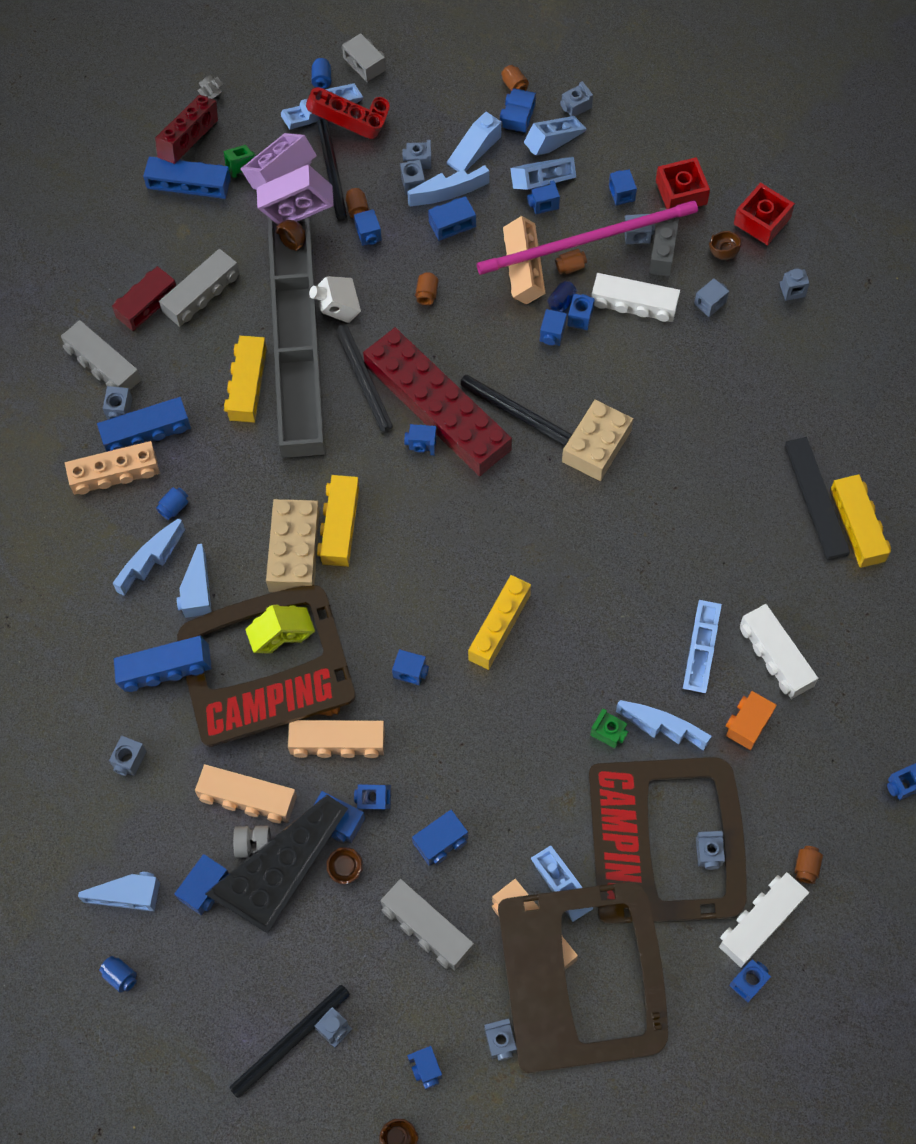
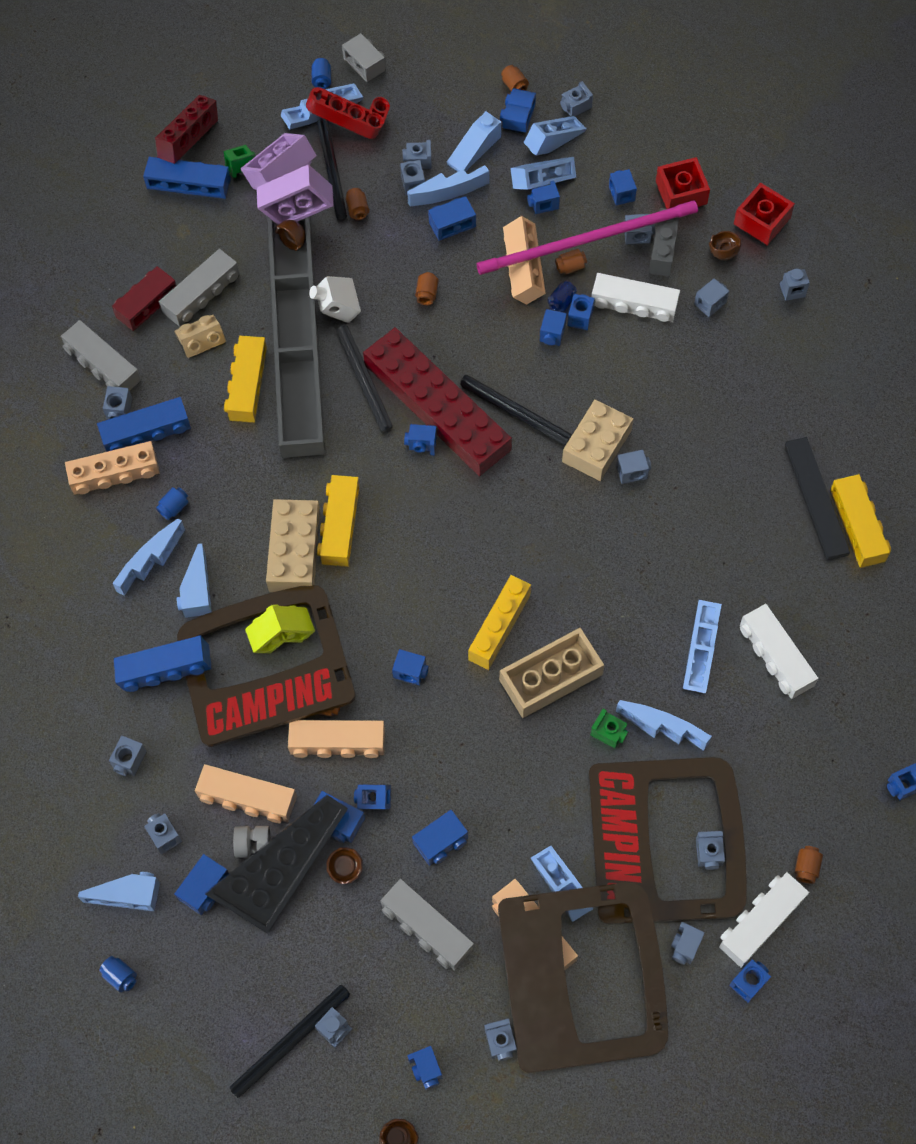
light grey gear [197,75,223,99] -> none
blue brick [354,209,382,246] -> none
orange brick [725,691,777,750] -> none
none -> sand blue brick [144,813,182,855]
none -> tan bracket [174,315,226,358]
none -> tan brick [499,628,604,718]
none -> sand blue brick [616,450,651,484]
none -> sand blue brick [671,922,705,965]

